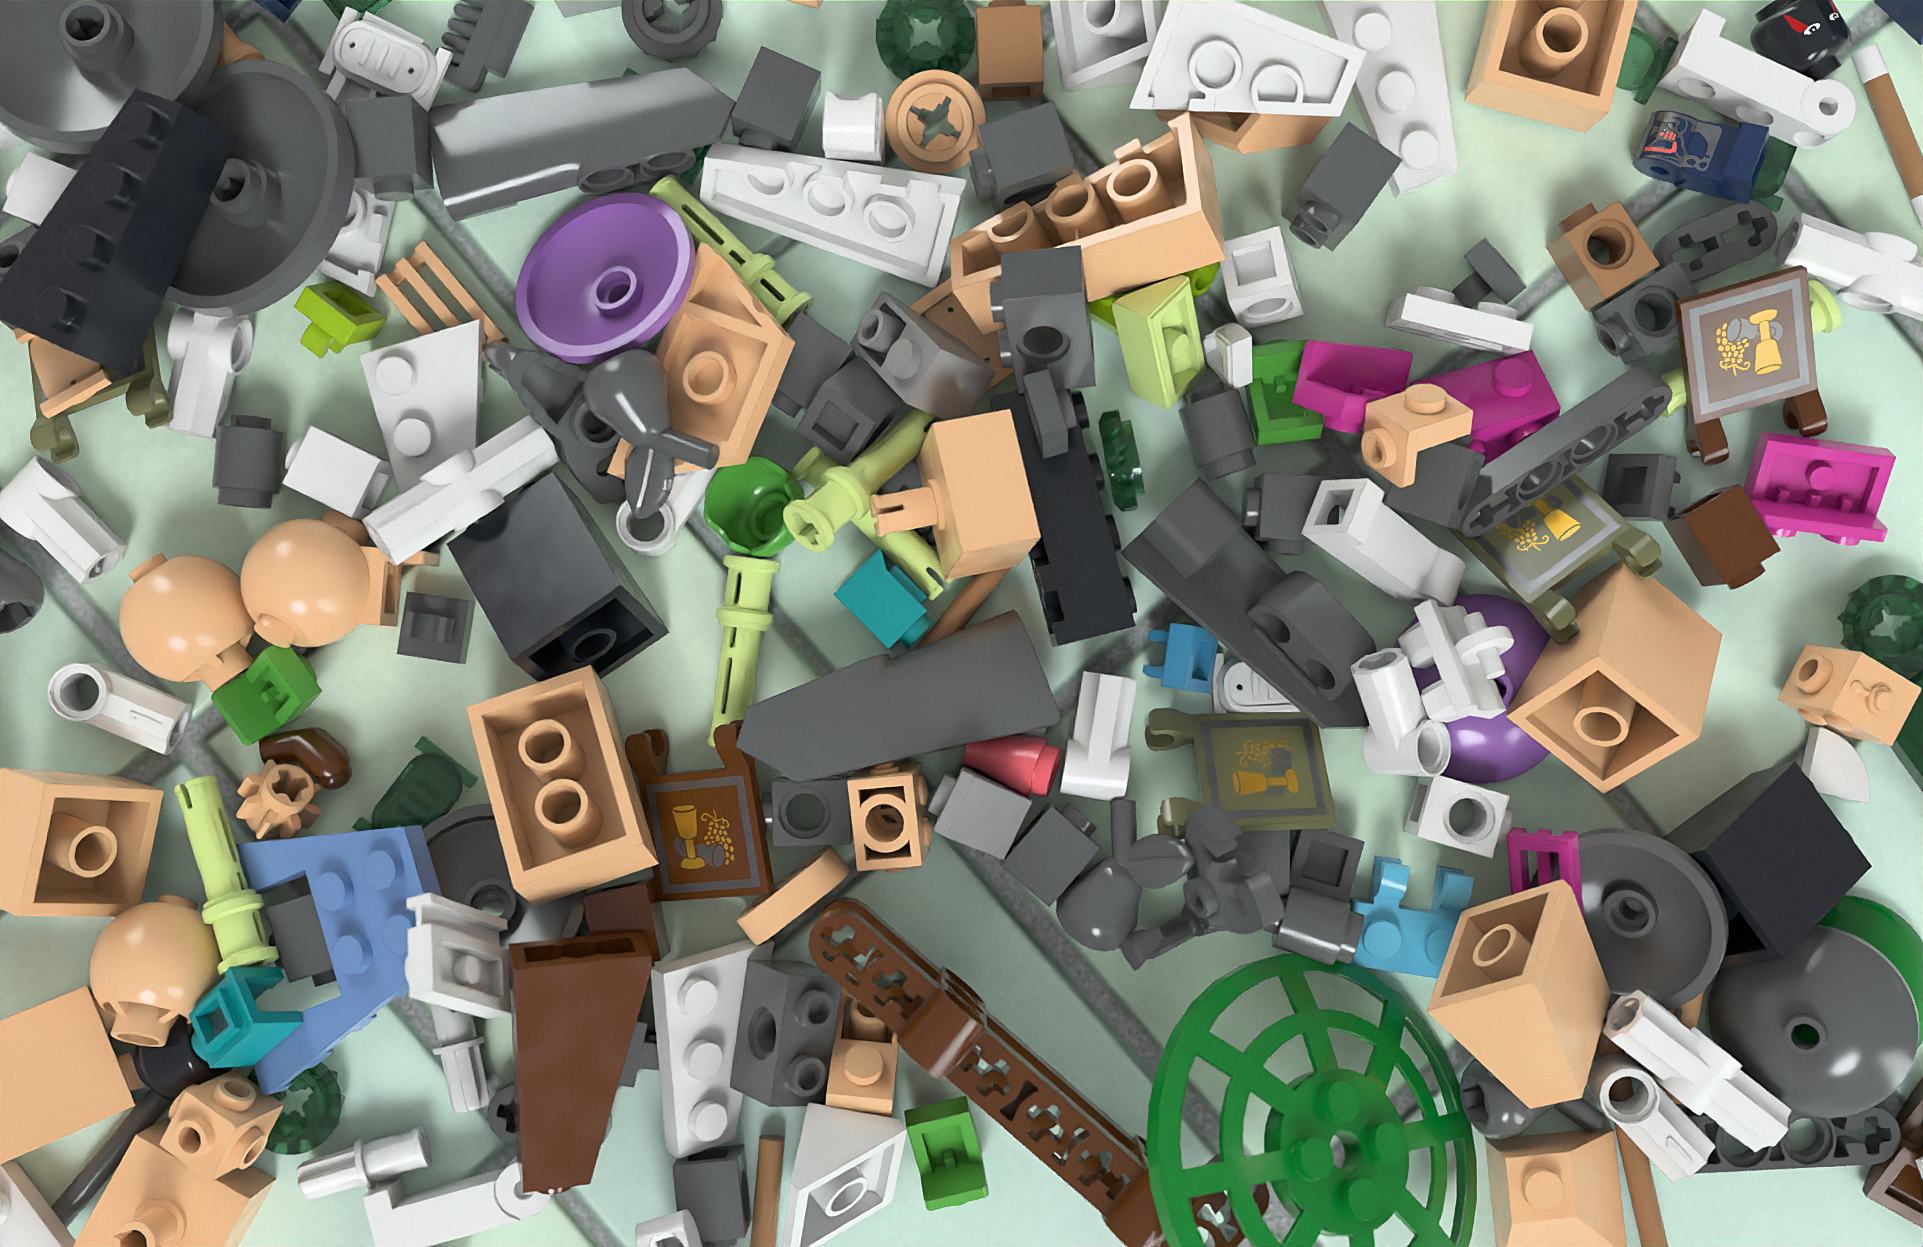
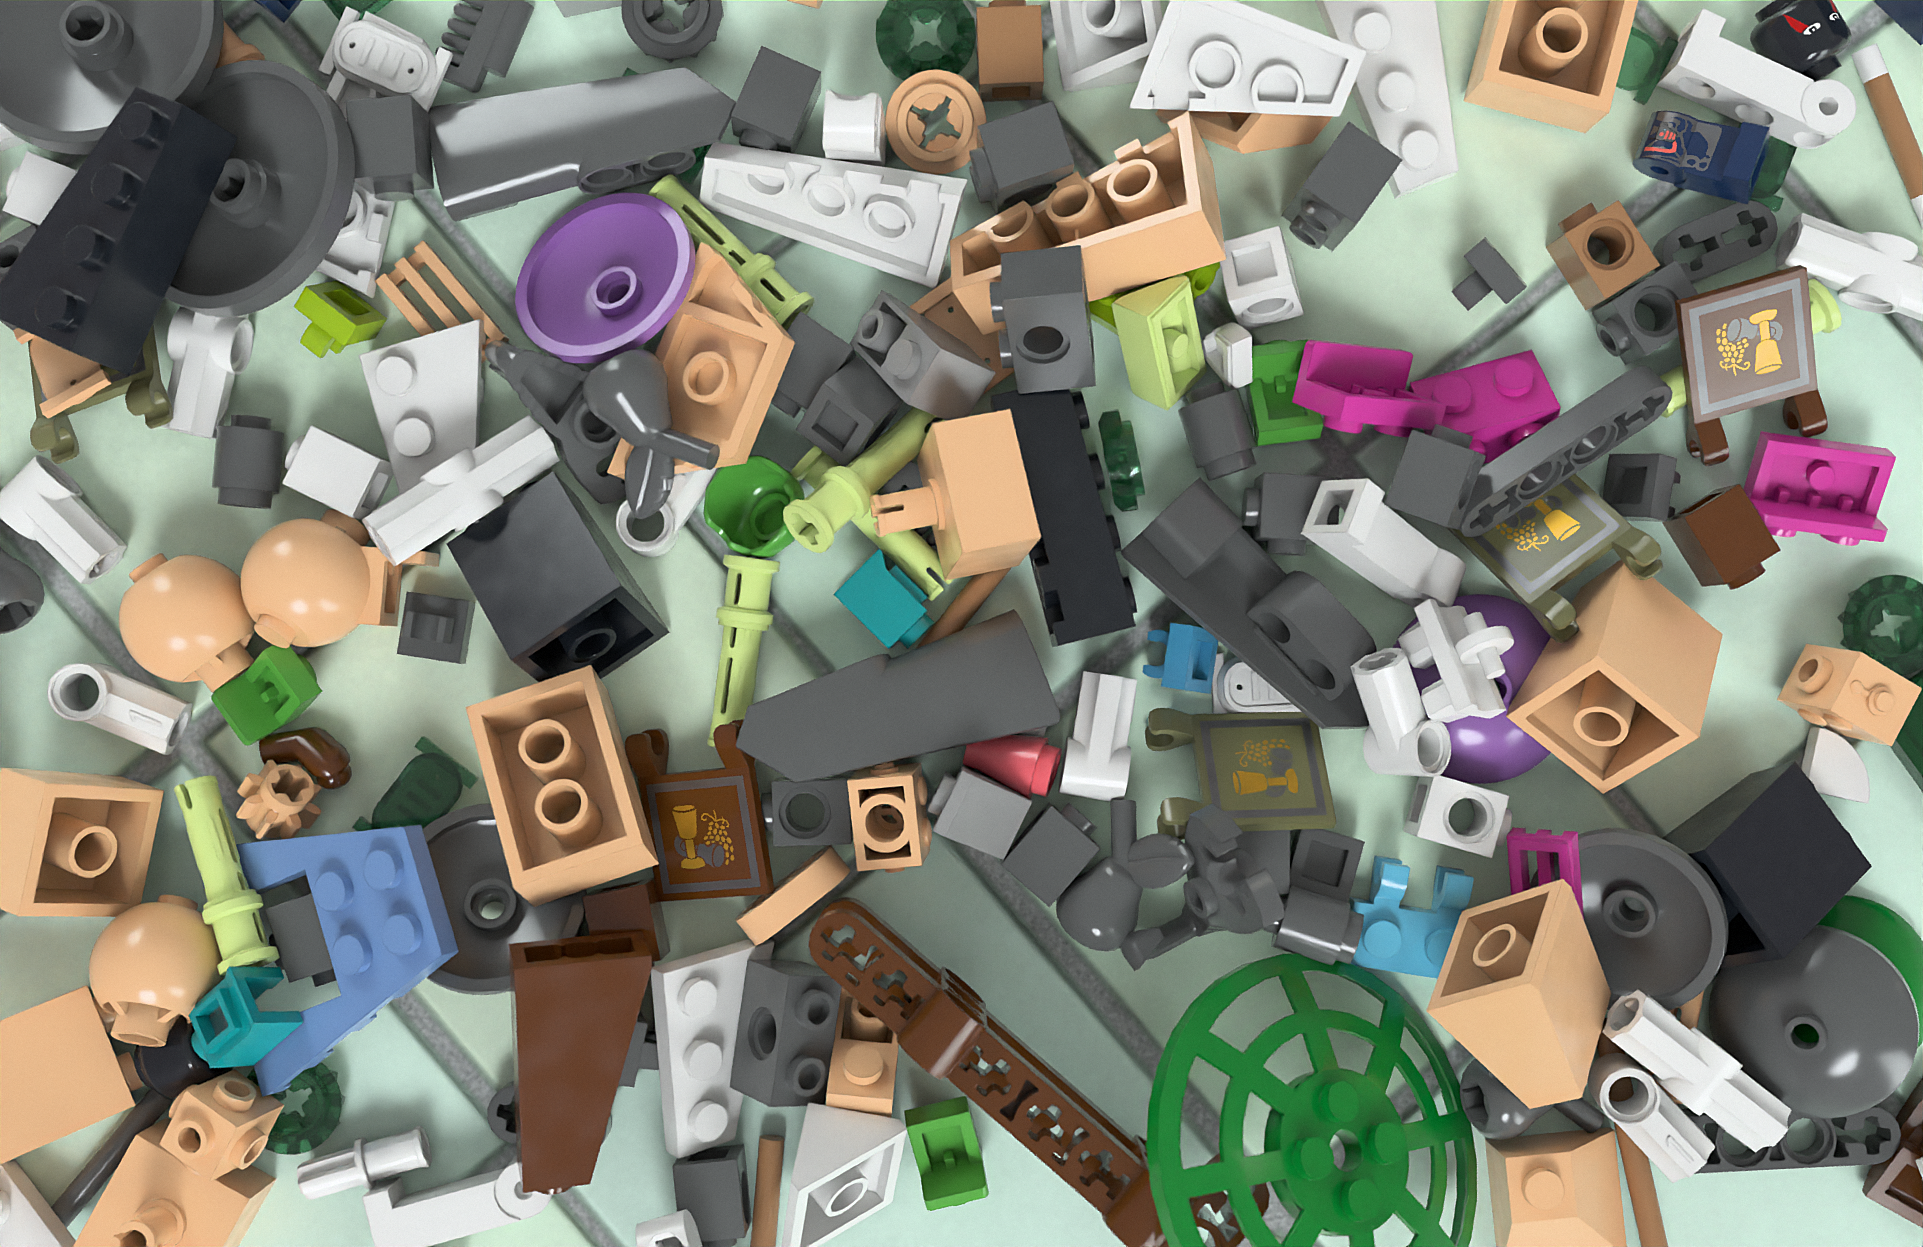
white plate [405,893,512,1019] -> none
white axle [430,1003,490,1112] -> none
dark grey plate [1023,369,1077,459] -> none
light nougat bracket [1361,383,1473,488] -> none
white plate [1383,286,1535,357] -> none

